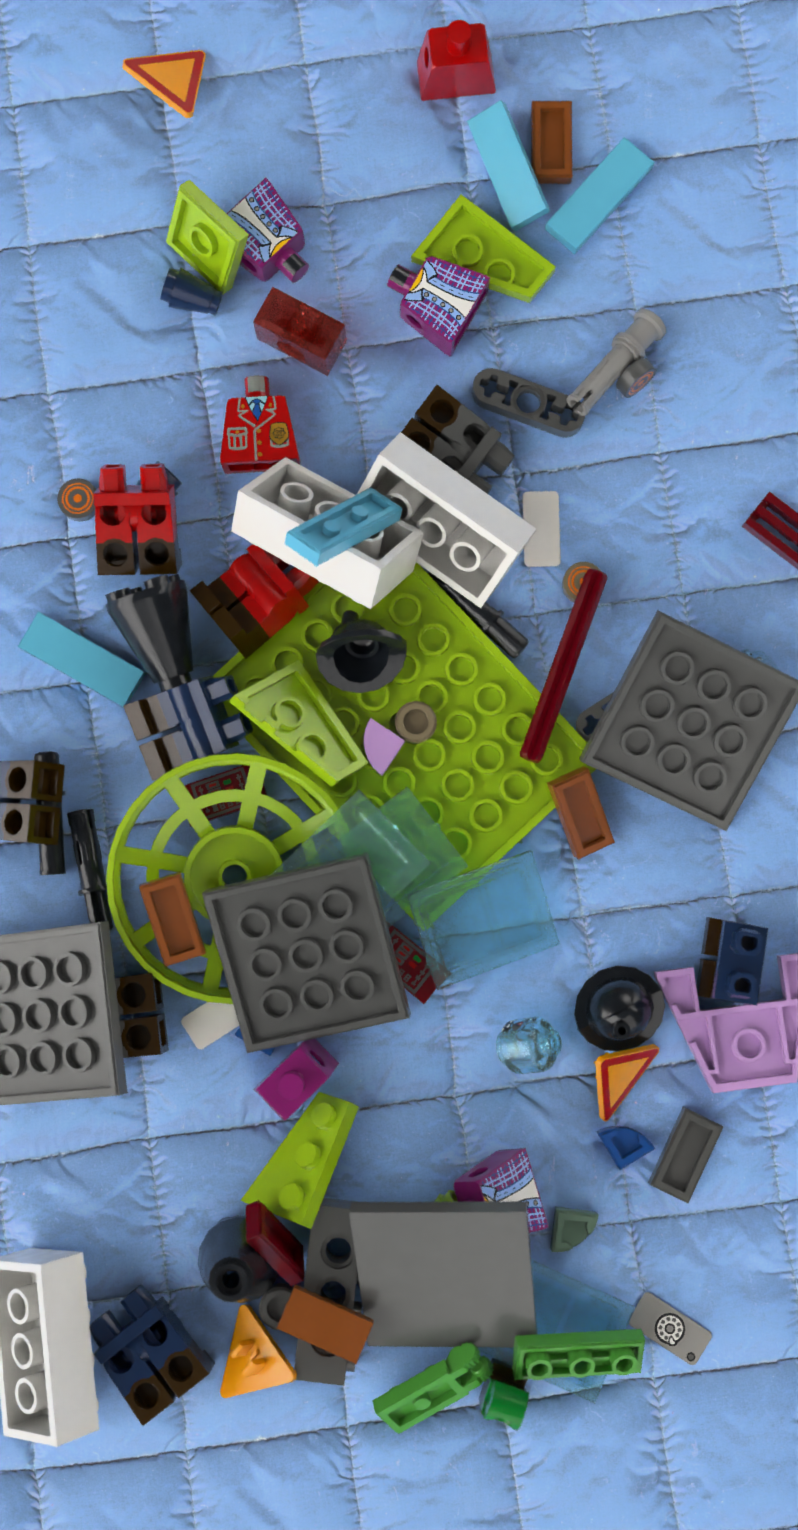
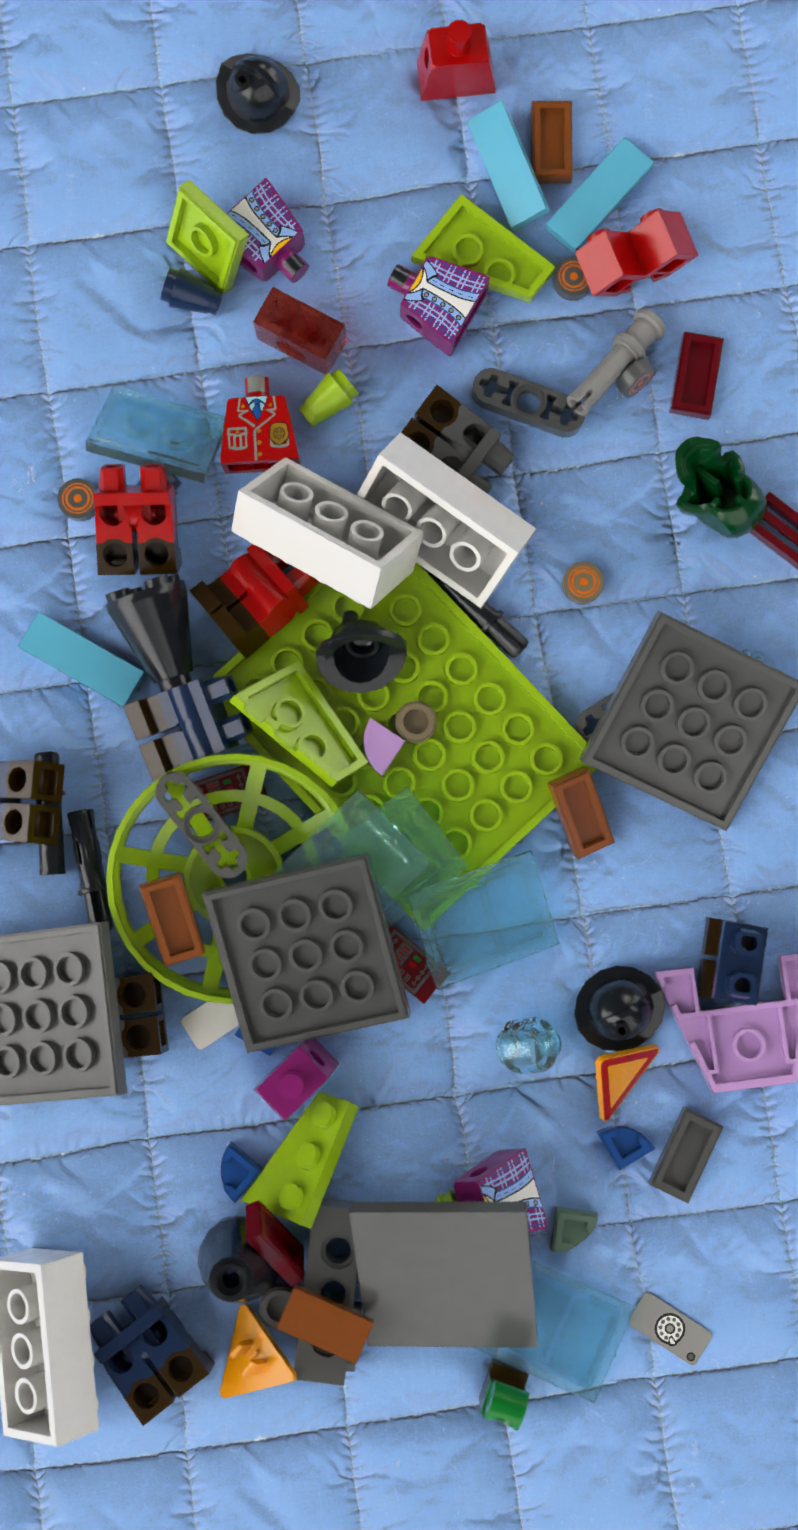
piece [122,50,206,118] -> none
medium azure tile [285,487,402,566] -> none
bright green hinge [372,1342,494,1434] -> none
bright green tile [512,1329,645,1380] -> none
dark red axle [520,568,607,763] -> none
white sticker [523,491,561,567] -> none
none -> clear light blue tile [85,386,225,483]
none -> dark grey beam [155,771,248,878]
none -> black helmet [216,53,301,134]
none -> blue tile [221,1141,263,1203]
none -> lime cone [298,368,359,427]
none -> dark grey tile [553,257,590,301]
none -> red brick [575,208,699,297]
none -> dark red tile [669,331,724,420]
none -> dark green head [675,436,766,538]

